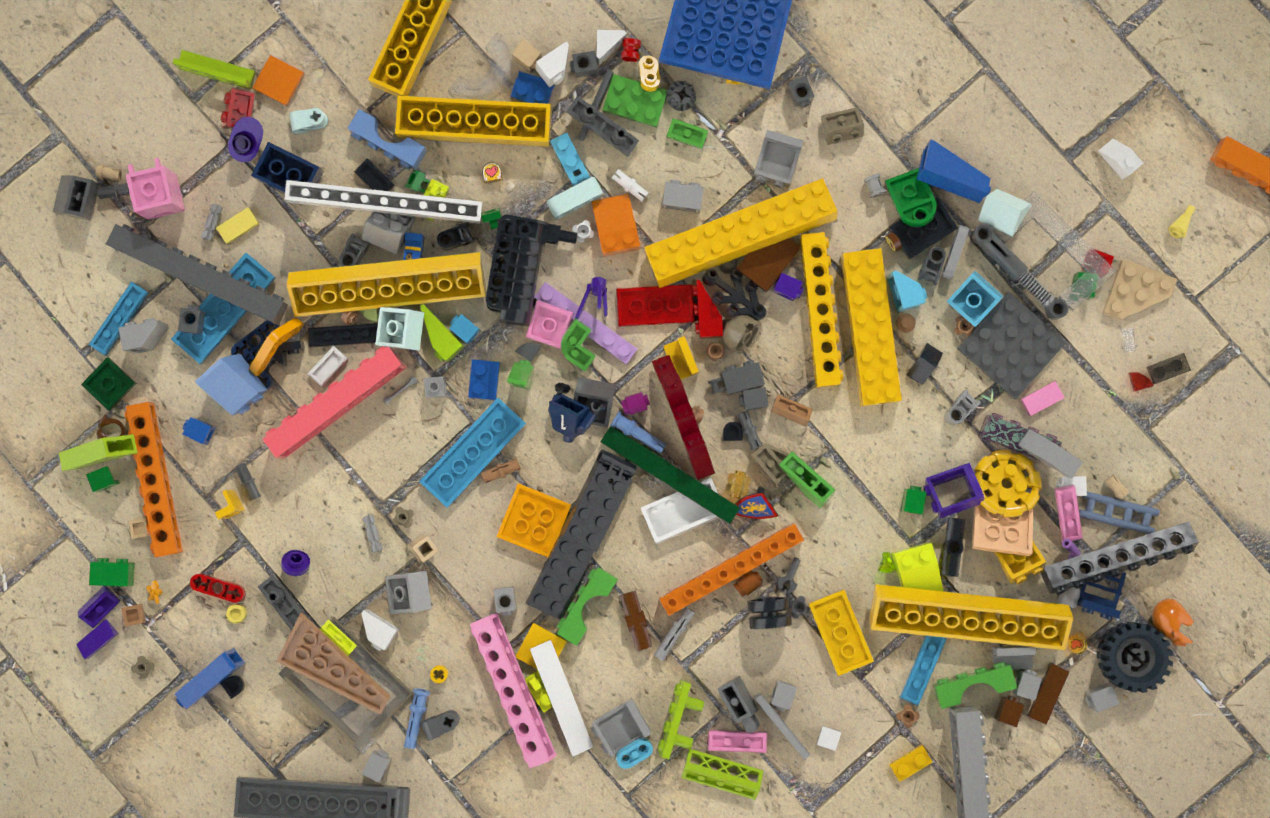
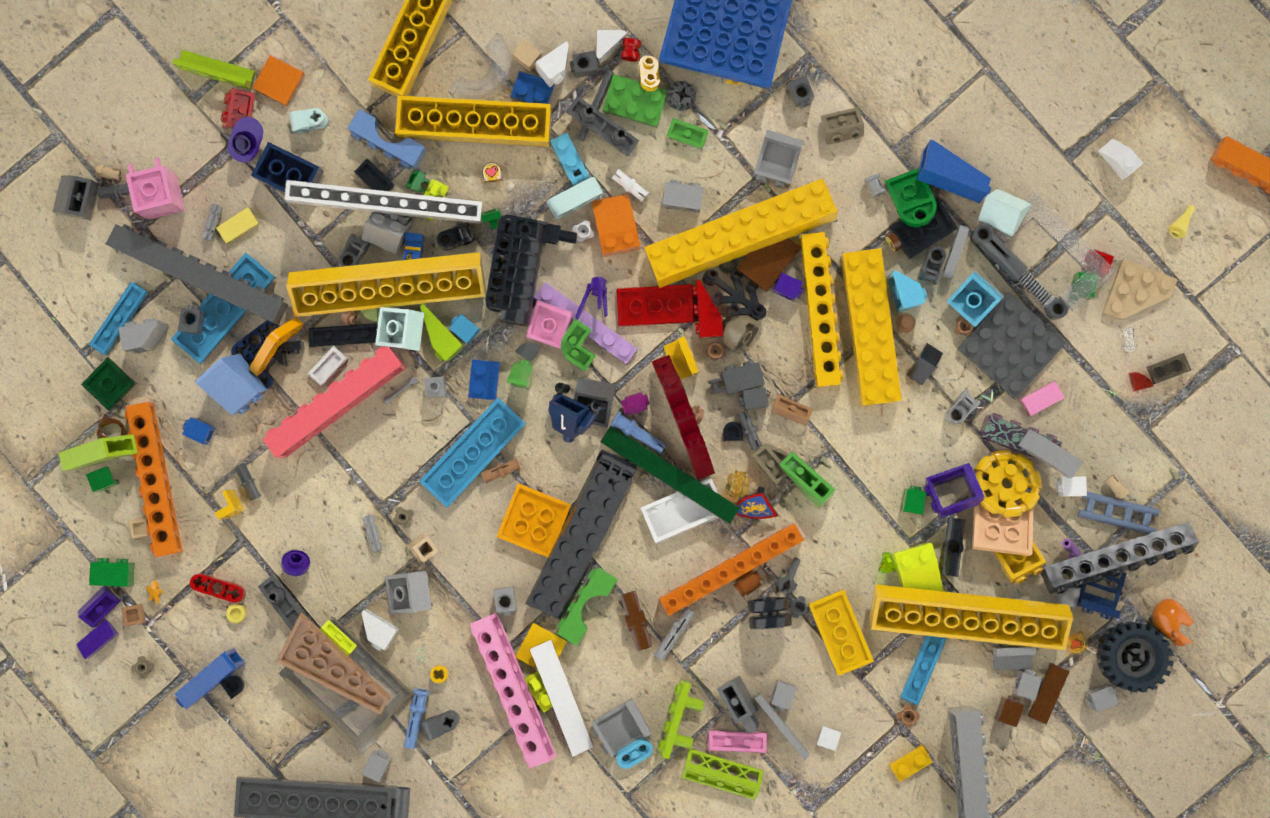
bright green arch [933,662,1017,709] -> none
bright pink tile [1054,484,1083,541] -> none

